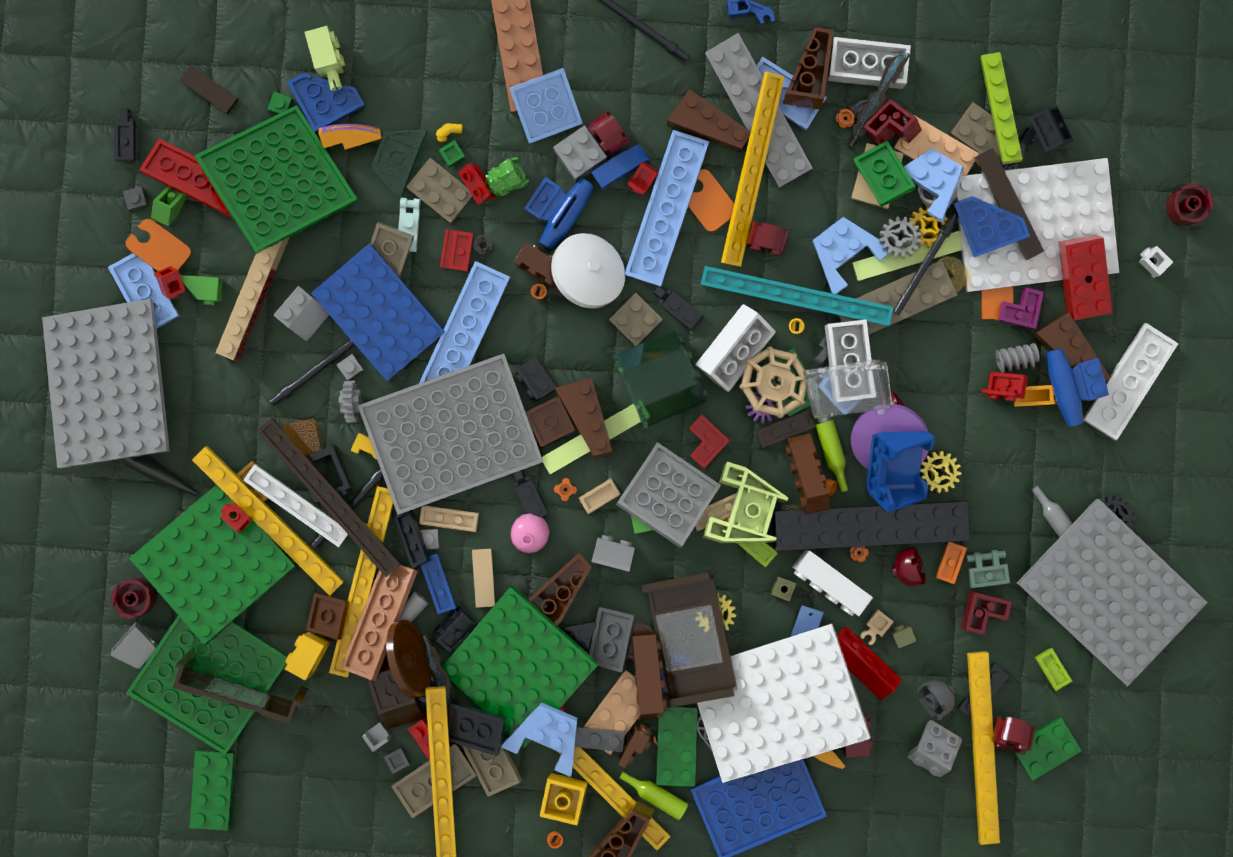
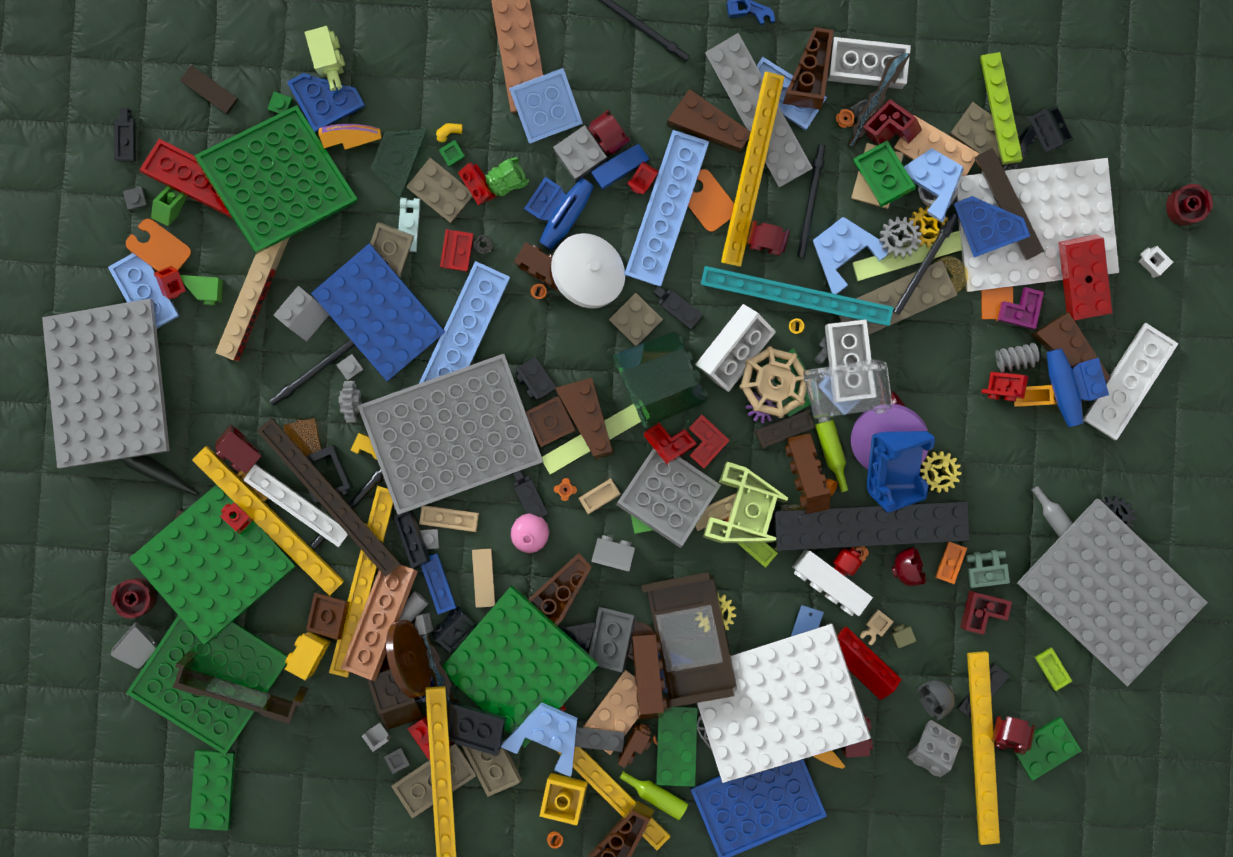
olive plate [770,576,796,601] -> none
none -> dark red brick [215,424,261,474]
none -> light grey plate [415,612,433,635]
none -> red plate [644,423,697,464]
none -> black bar [797,144,826,258]
none -> red head [833,547,862,577]

